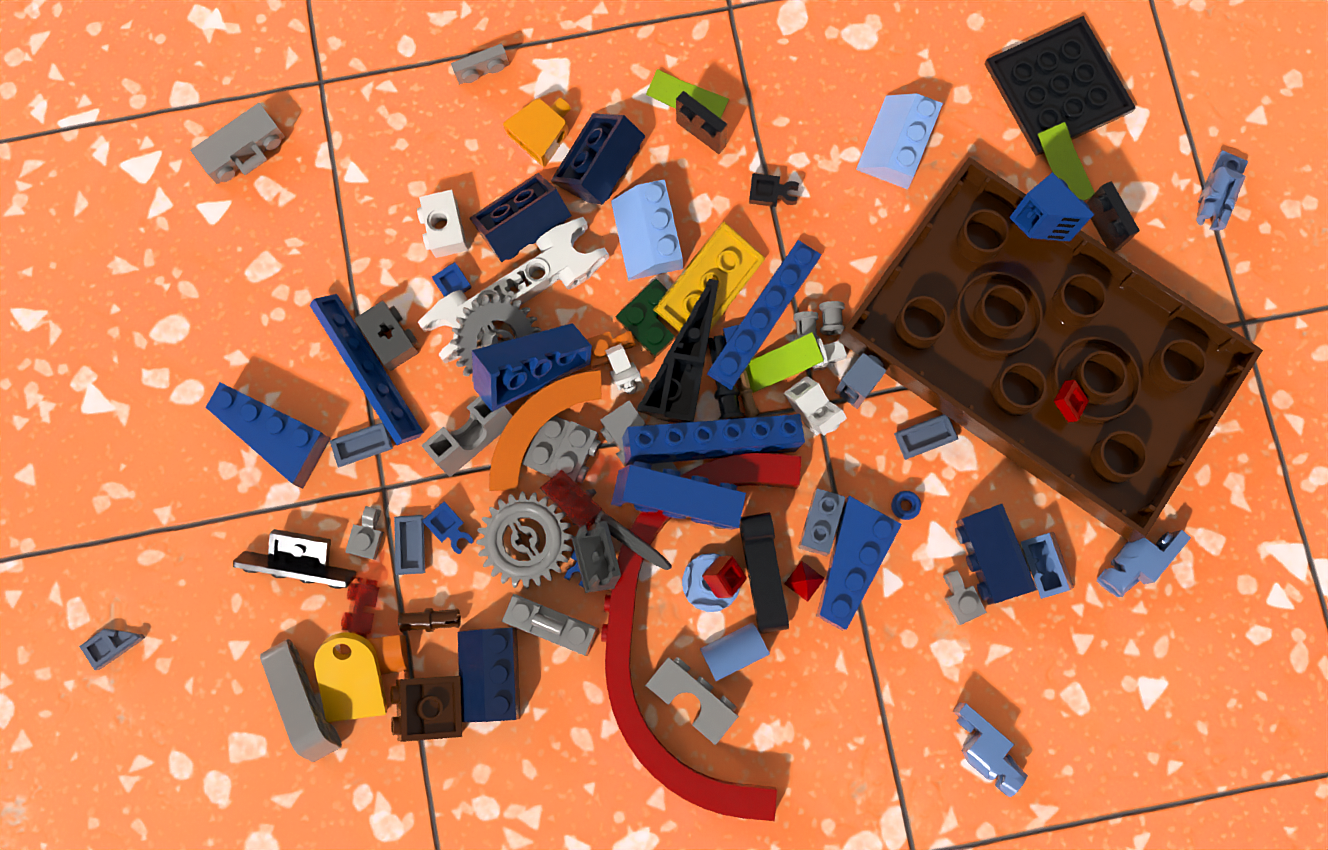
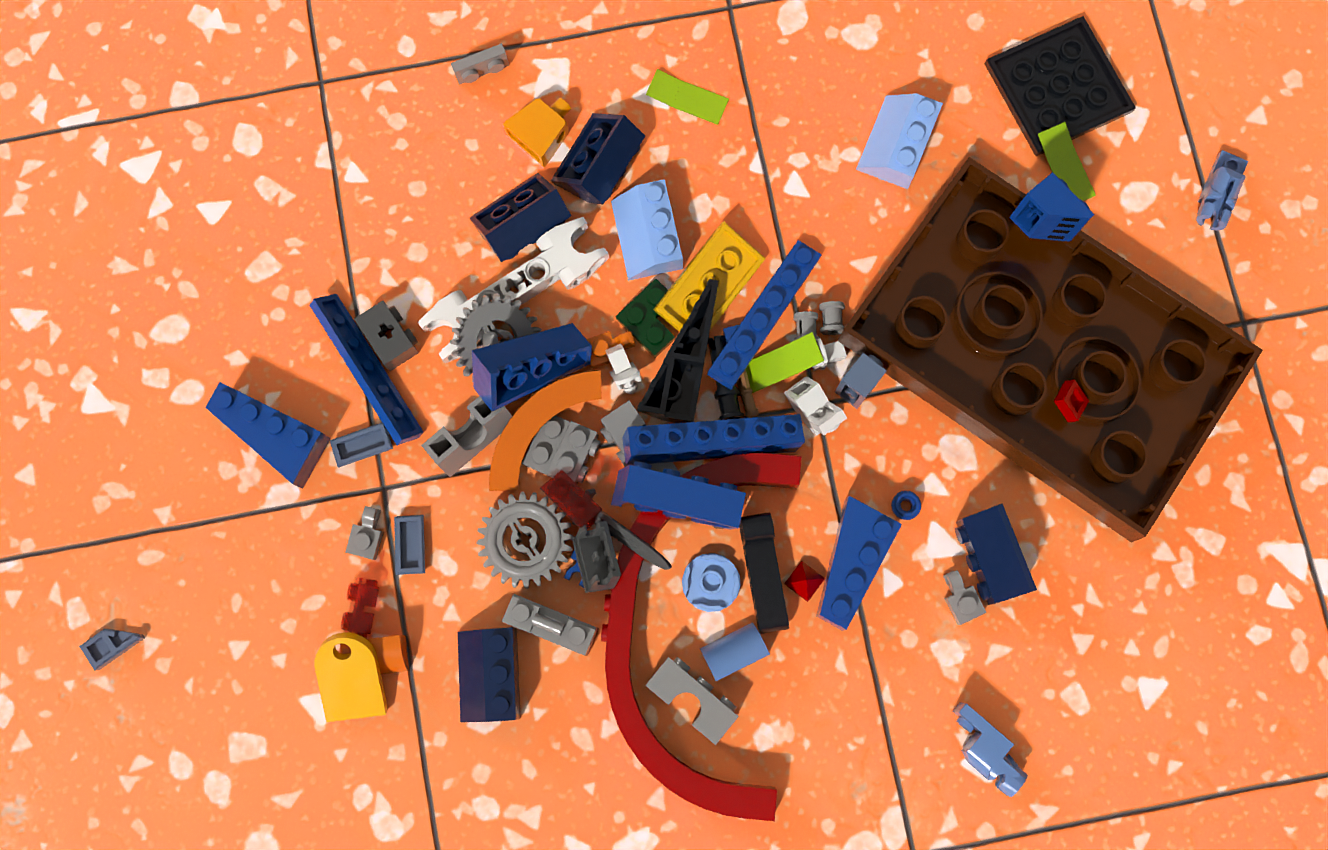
light grey piece [190,103,285,184] -> none
bracket [233,529,356,589] -> none
light grey beam [260,639,342,762] -> none
reddish brown plate [390,676,462,742] -> none
reddish brown pin [398,608,461,632] -> none
white brick [417,189,468,258] -> none
blue plate [422,501,474,554] -> none
blue plate [432,262,472,297] -> none
plate [676,91,728,154] -> none
red slope [702,555,747,598] -> none
black plate [749,173,799,207] -> none
sand blue brick [798,488,846,556] -> none
sand blue tile [894,414,959,460] -> none
medium blue brick [1021,532,1074,599] -> none
black plate [1086,181,1140,252] -> none
medium blue plate [1096,530,1191,597] -> none

